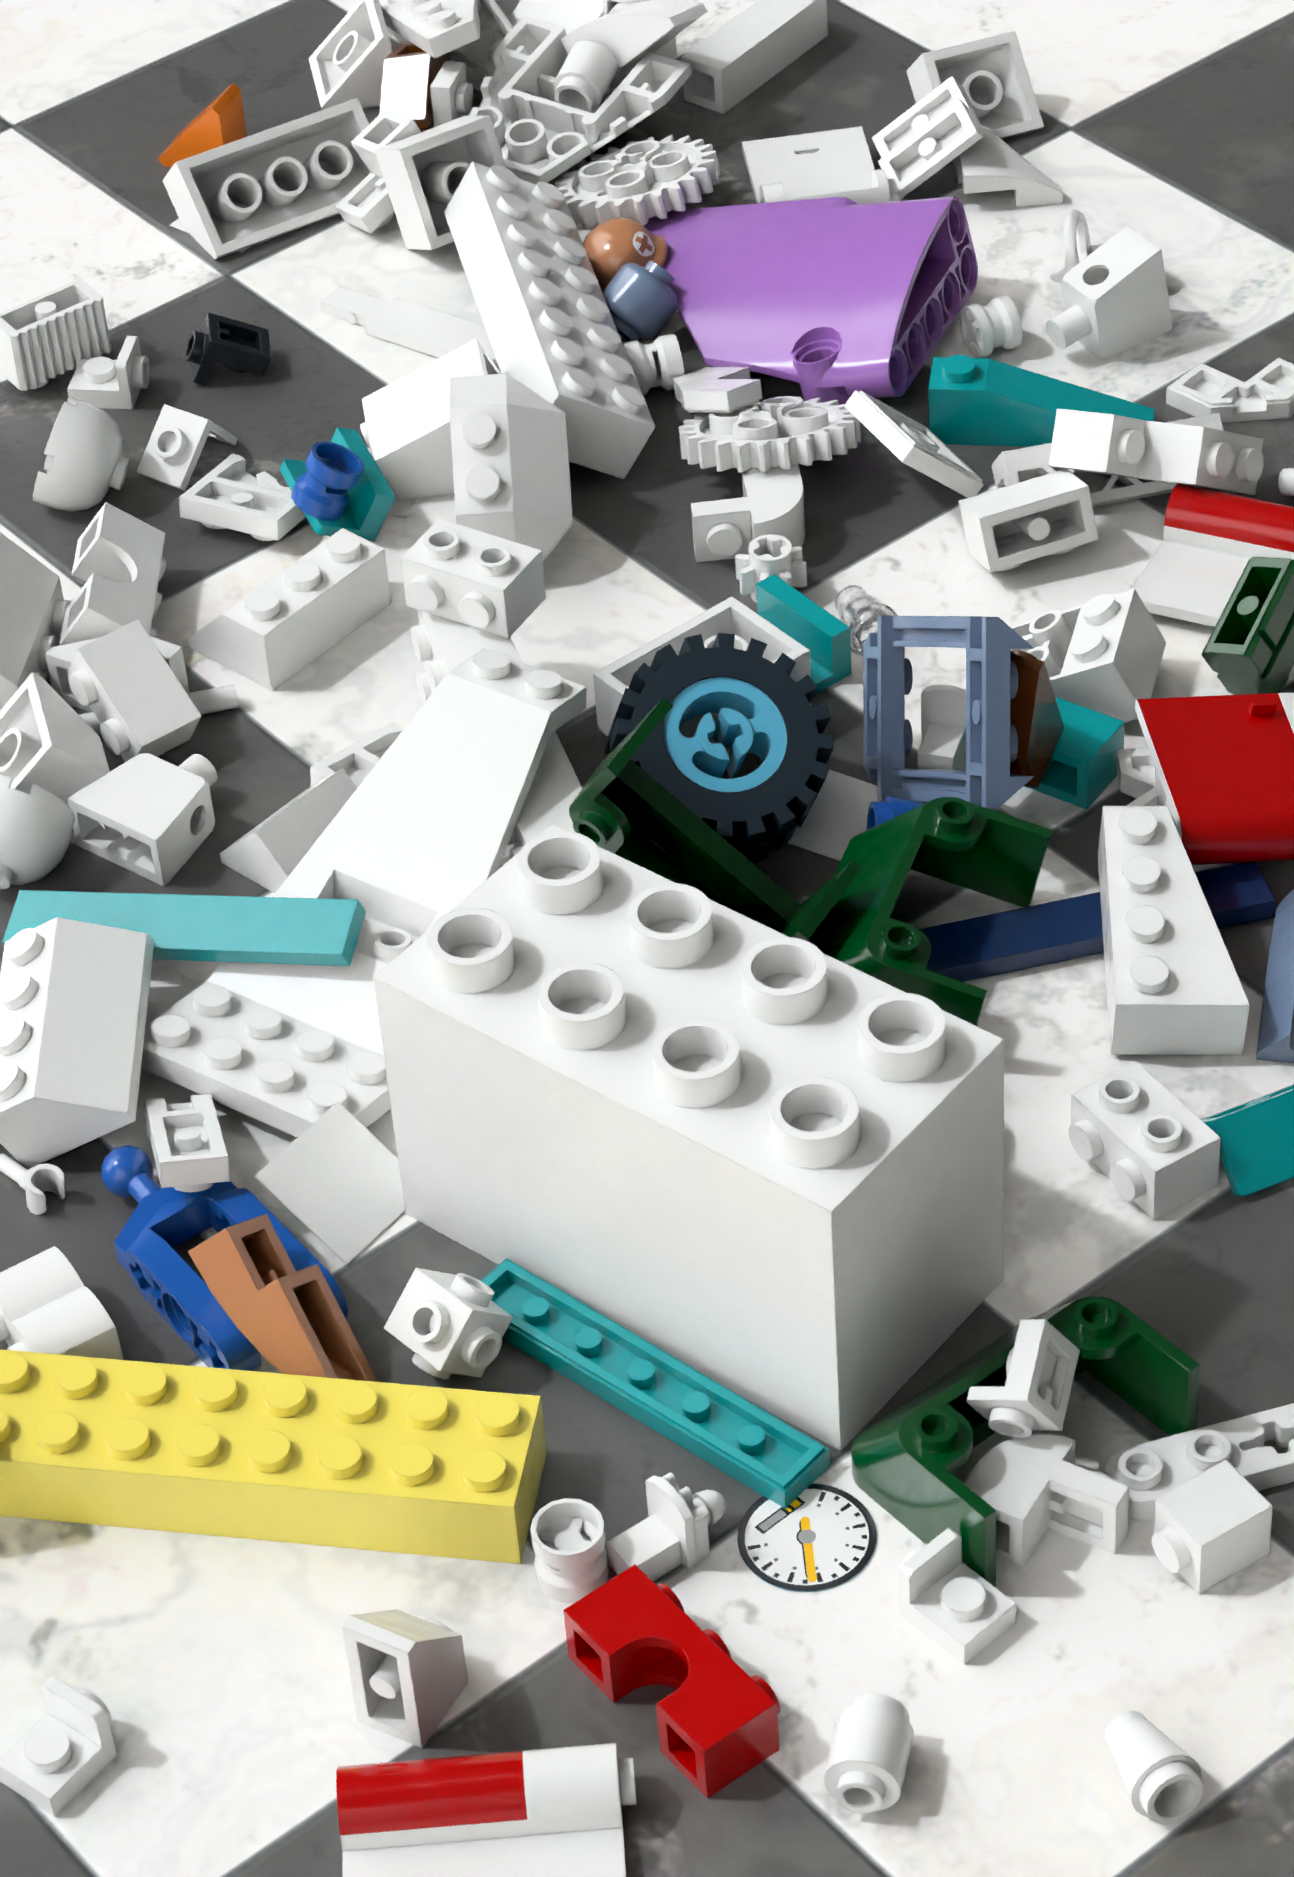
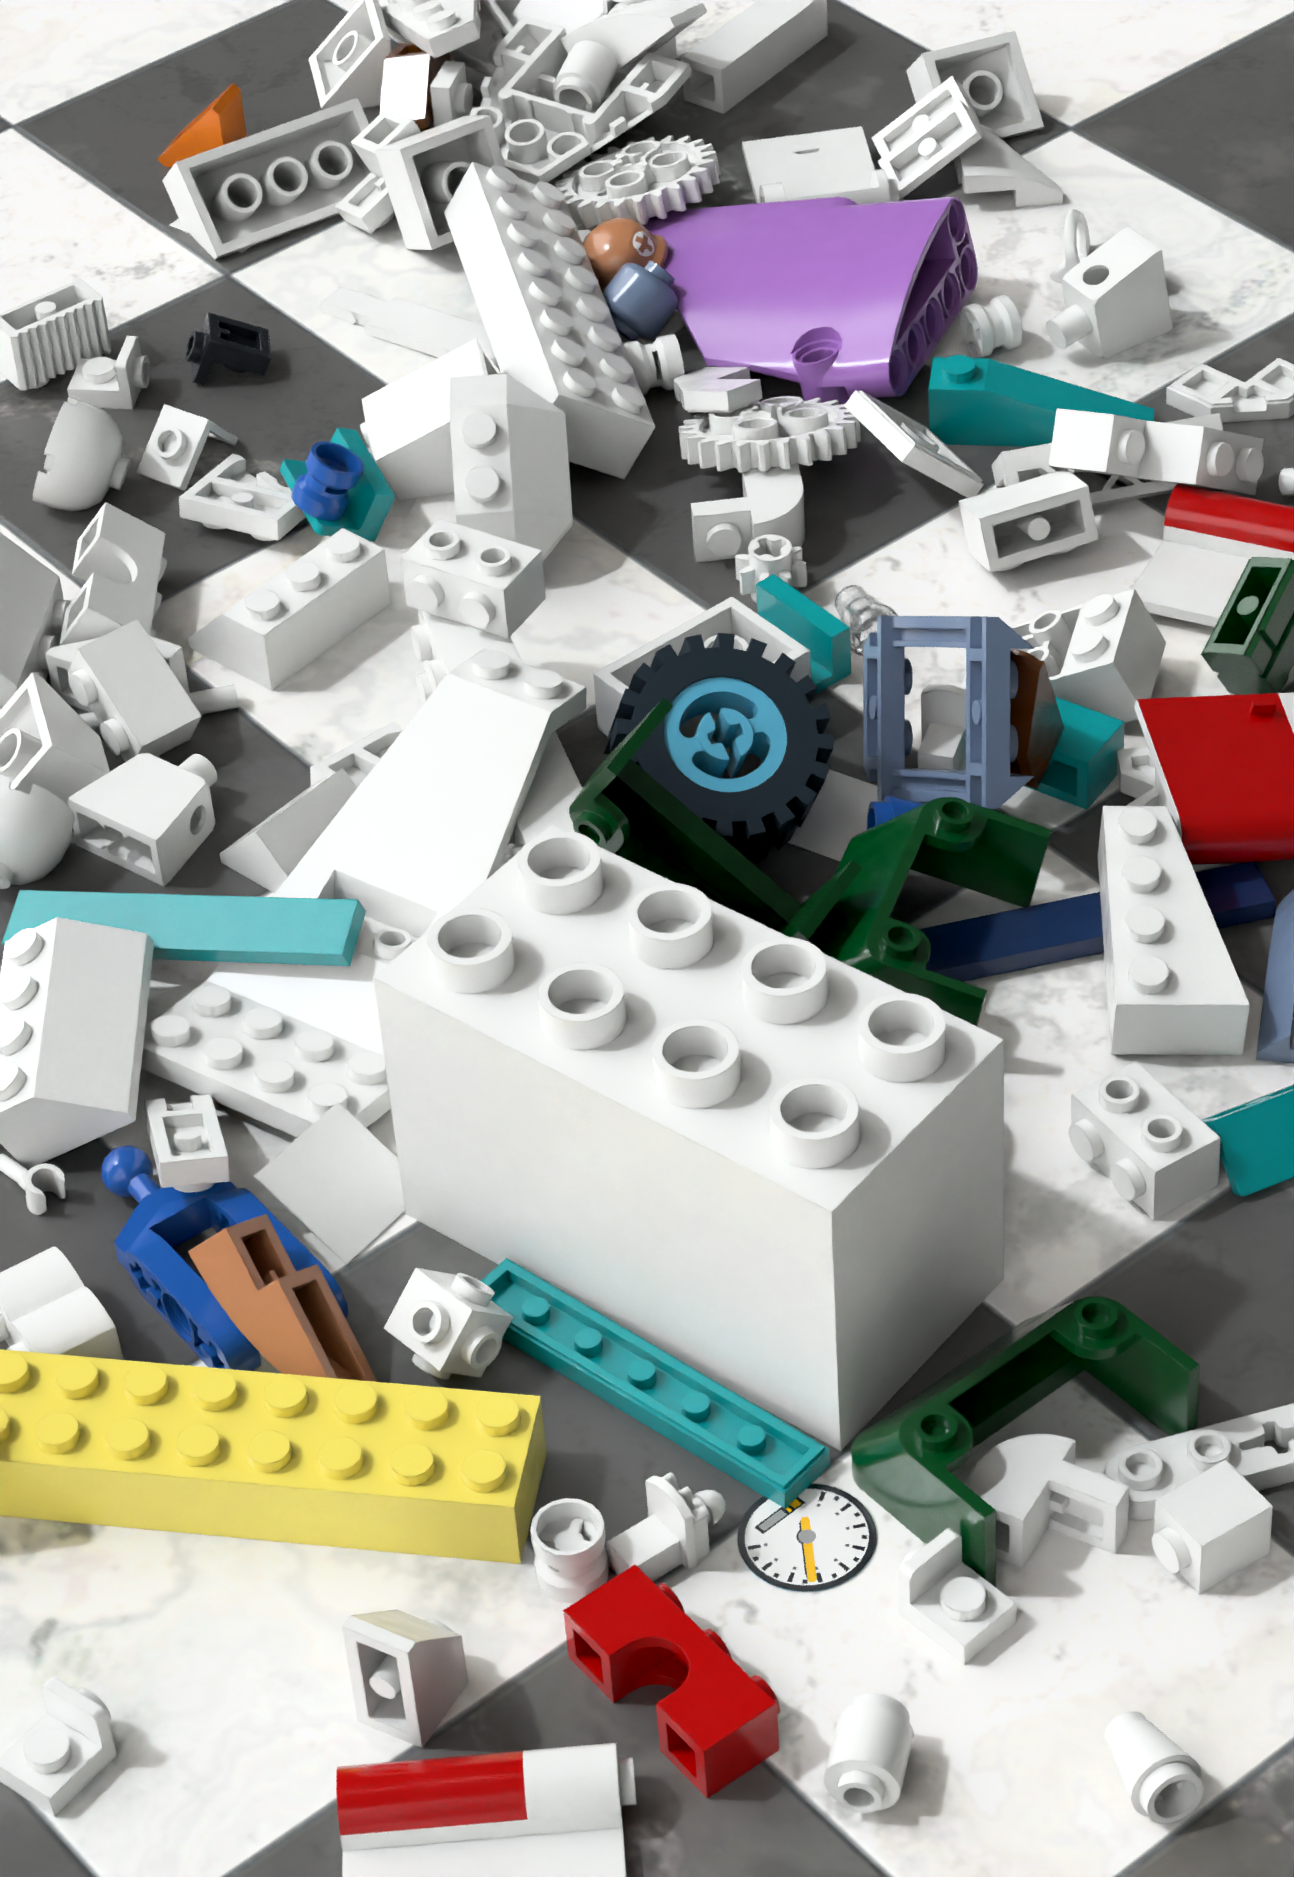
white bracket [966,1319,1080,1438] -> none

